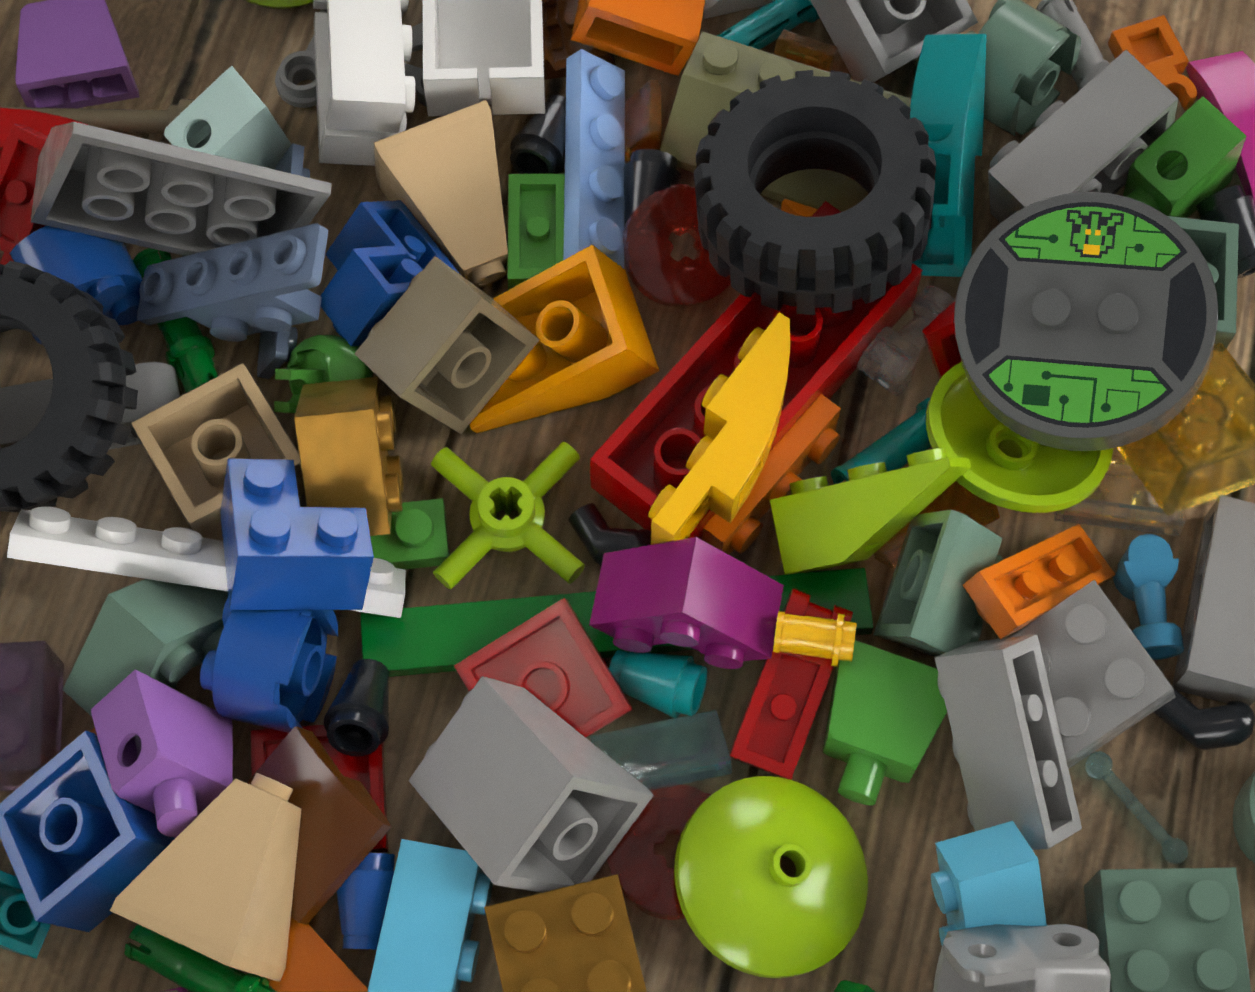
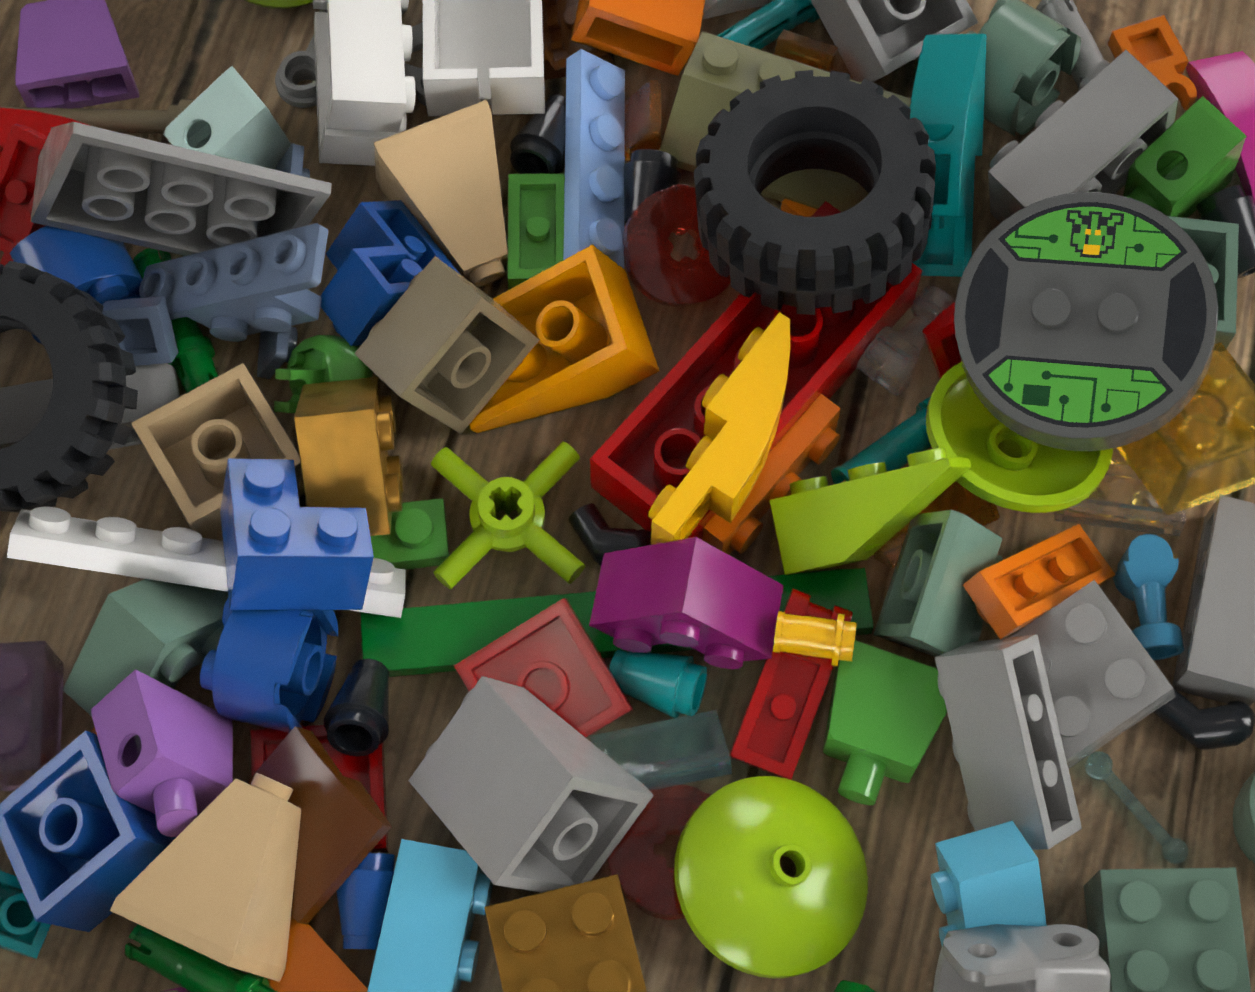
none -> sand blue plate [102,296,179,366]

